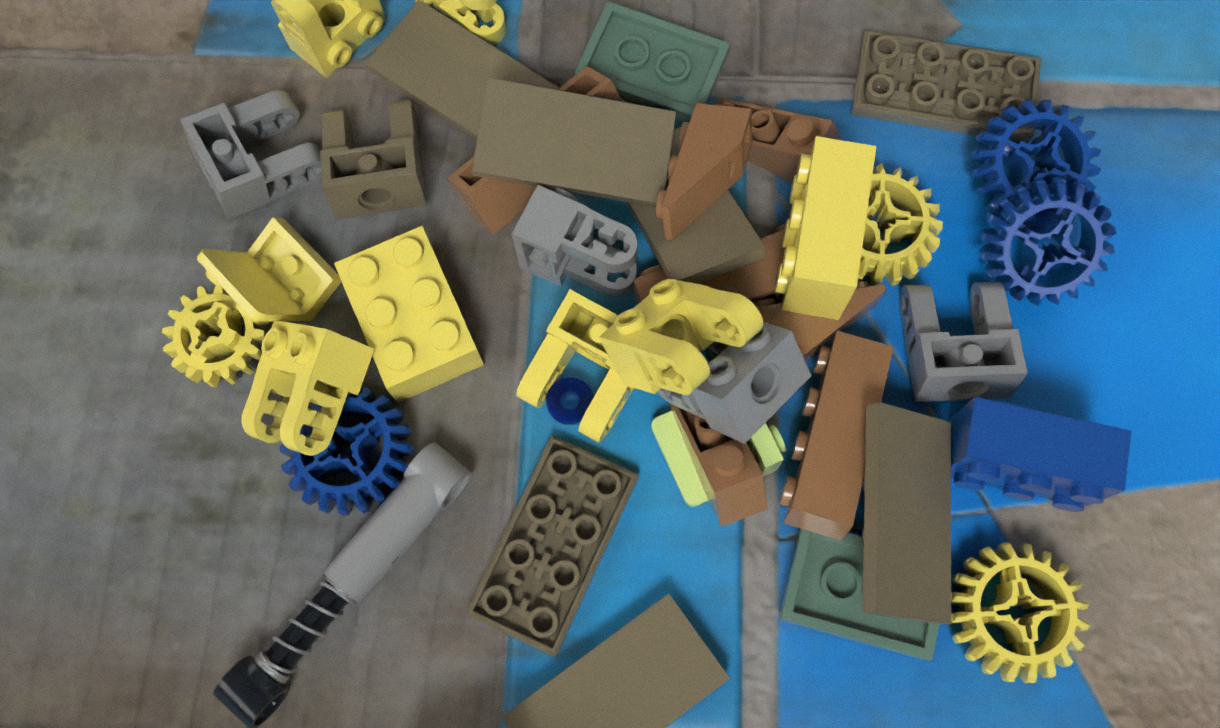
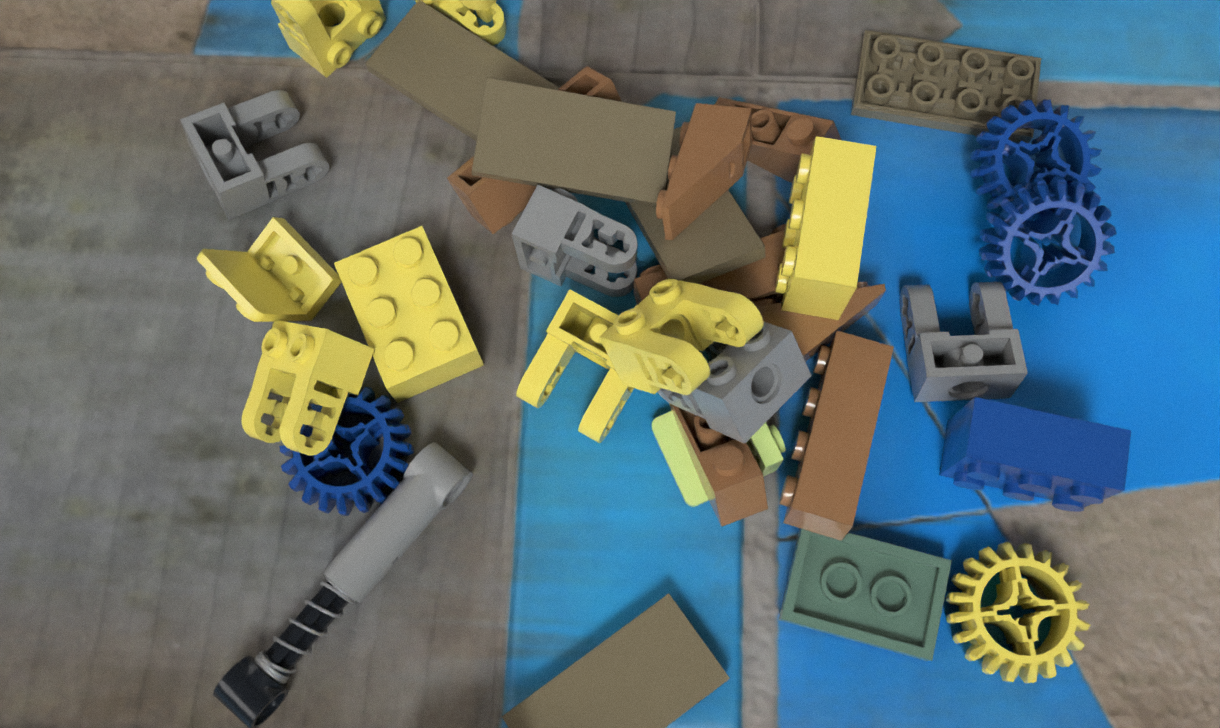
light yellow gear [162,285,269,387] -> none
dark tan brick [320,99,427,219] -> none
dark tan tile [465,435,639,658] -> none
clear blue plate [546,377,594,425] -> none
sand green plate [574,1,731,122] -> none
light yellow gear [858,163,943,287] -> none
dark tan tile [861,402,951,625] -> none

